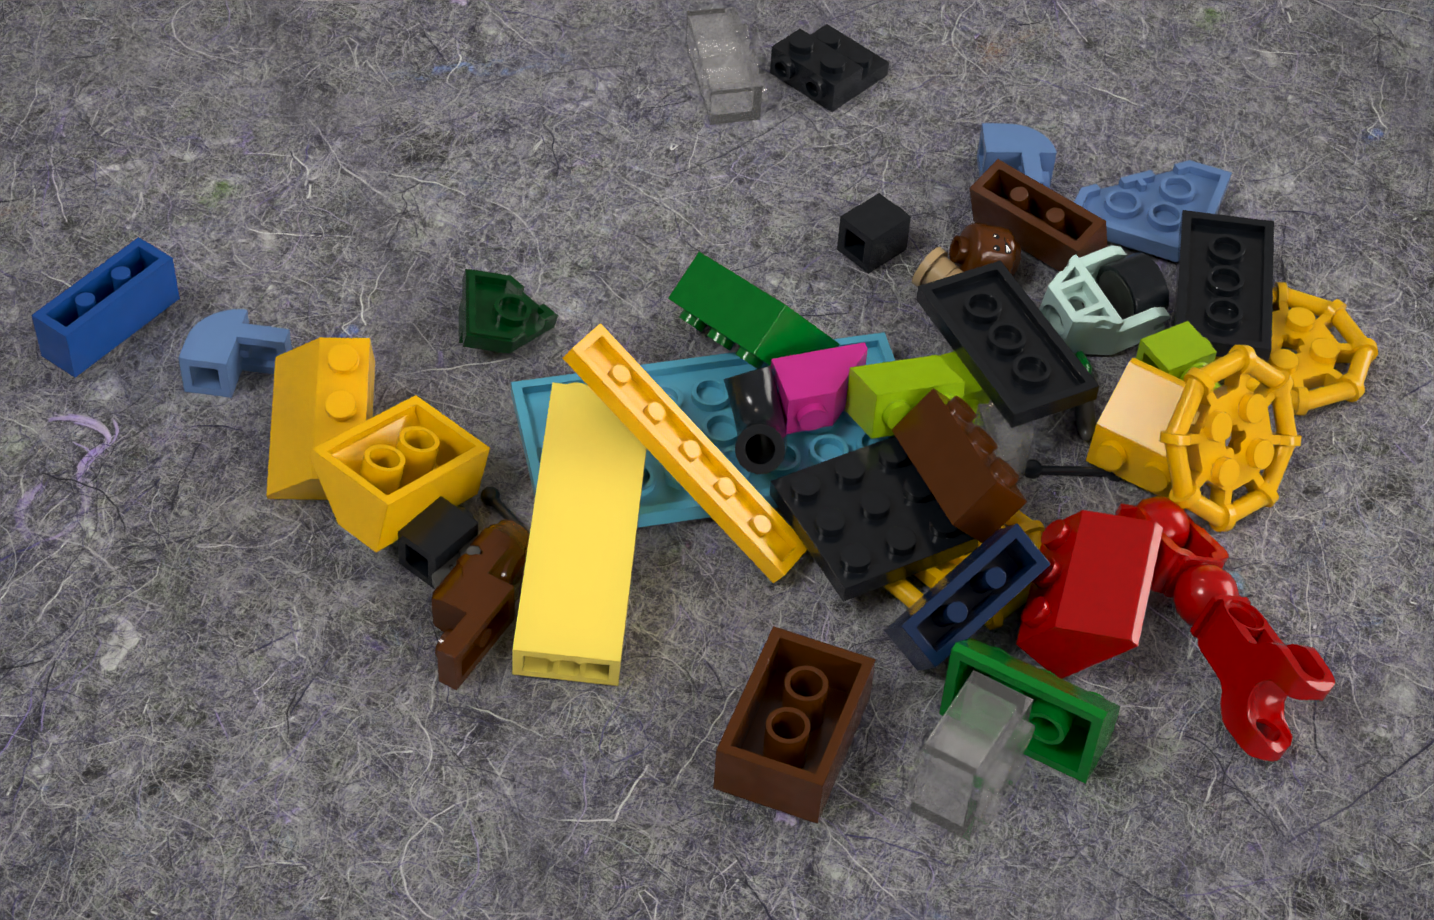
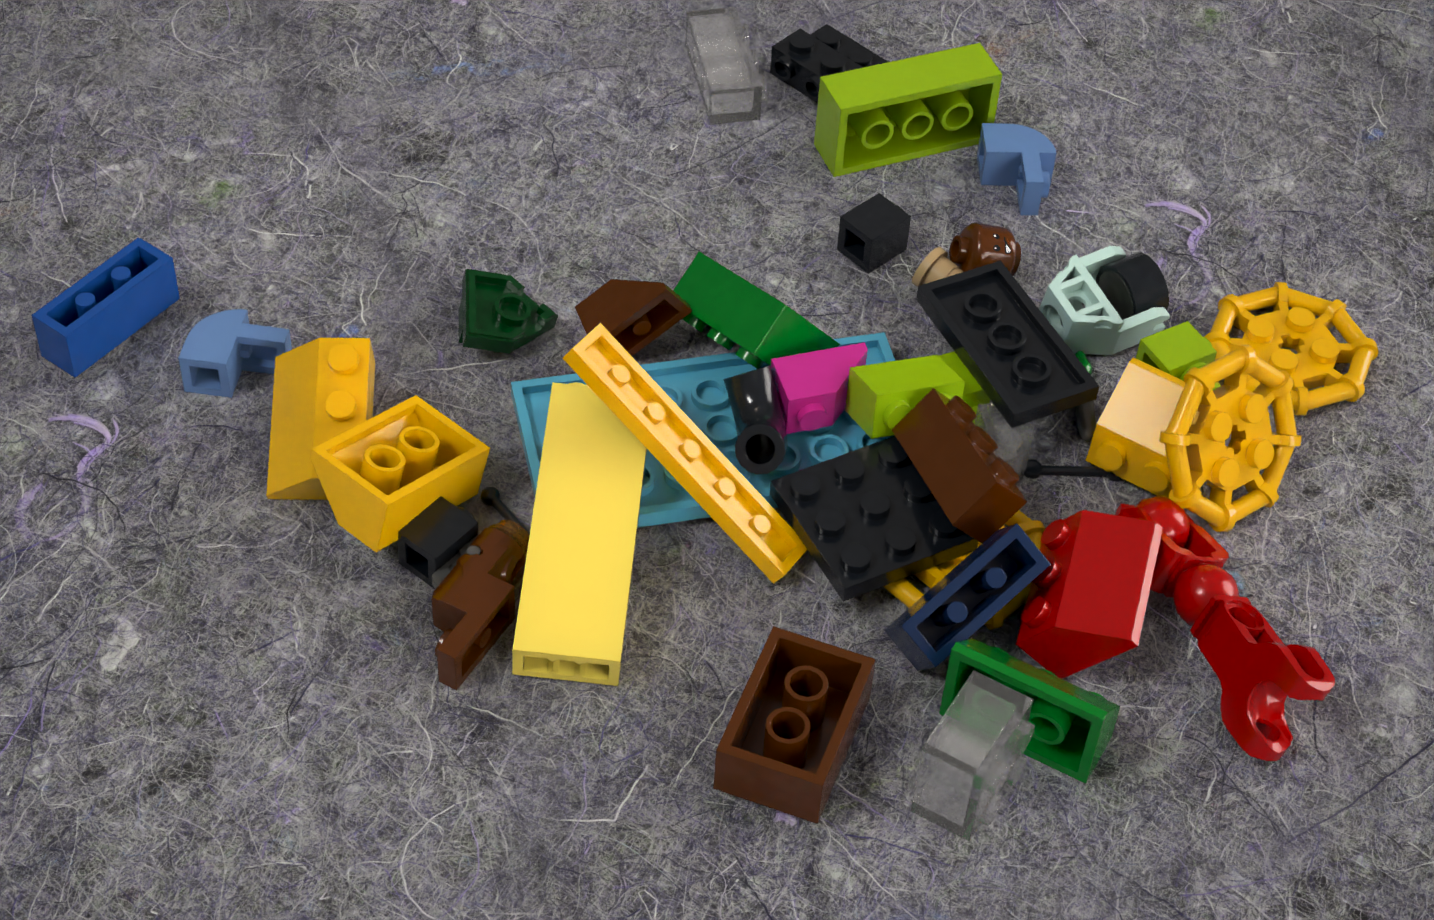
reddish brown brick [969,159,1107,272] -> none
medium blue plate [1074,160,1232,263] -> none
black plate [1174,210,1274,363] -> none
none -> reddish brown slope [575,279,692,356]
none -> lime brick [814,43,1002,177]

